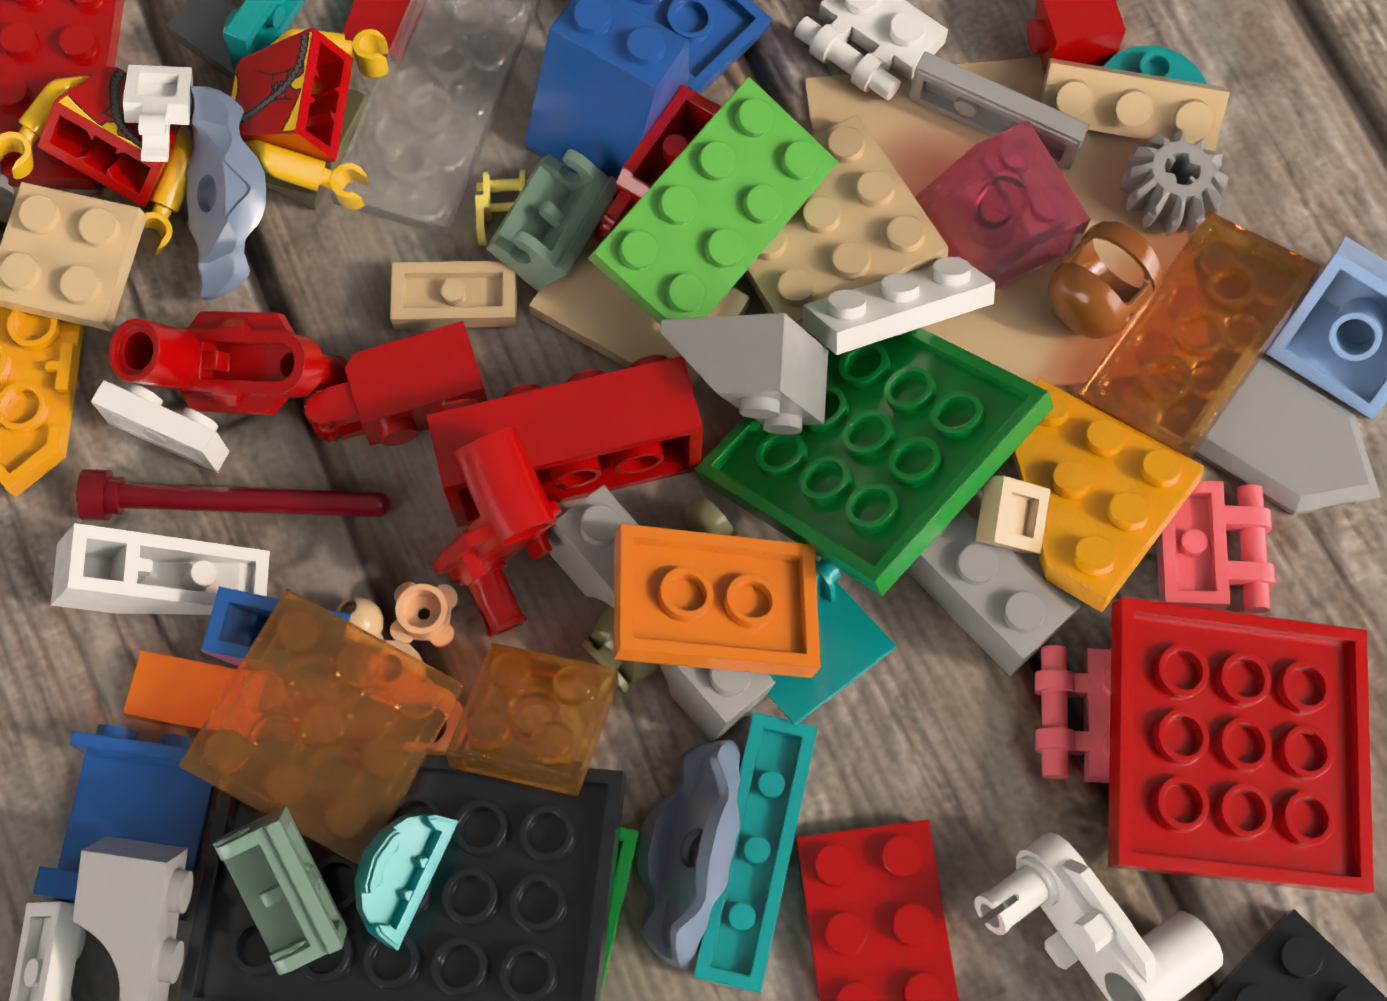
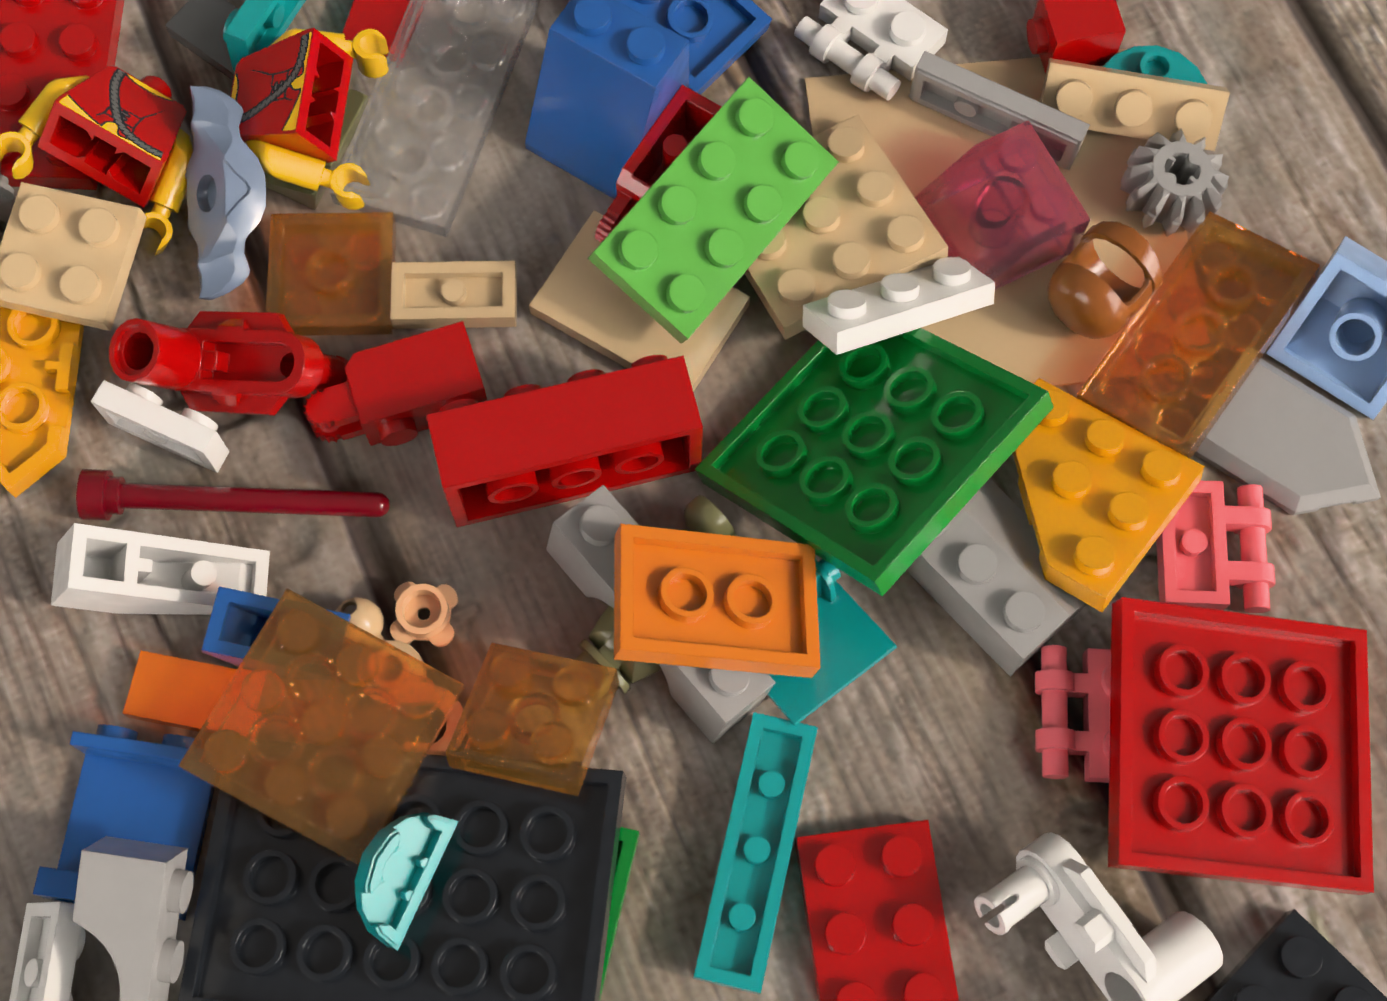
white plate [123,65,193,162] -> none
sand green hinge [213,806,348,975] -> none
red piece [432,427,562,638] -> none
light yellow piece [475,169,528,246] -> none
sand green hinge [486,149,617,291] -> none
sand blue piece [636,740,741,970] -> none
light grey slope [660,313,828,435] -> none
tan plate [975,476,1050,554] -> none
none -> clear orange plate [266,212,396,336]

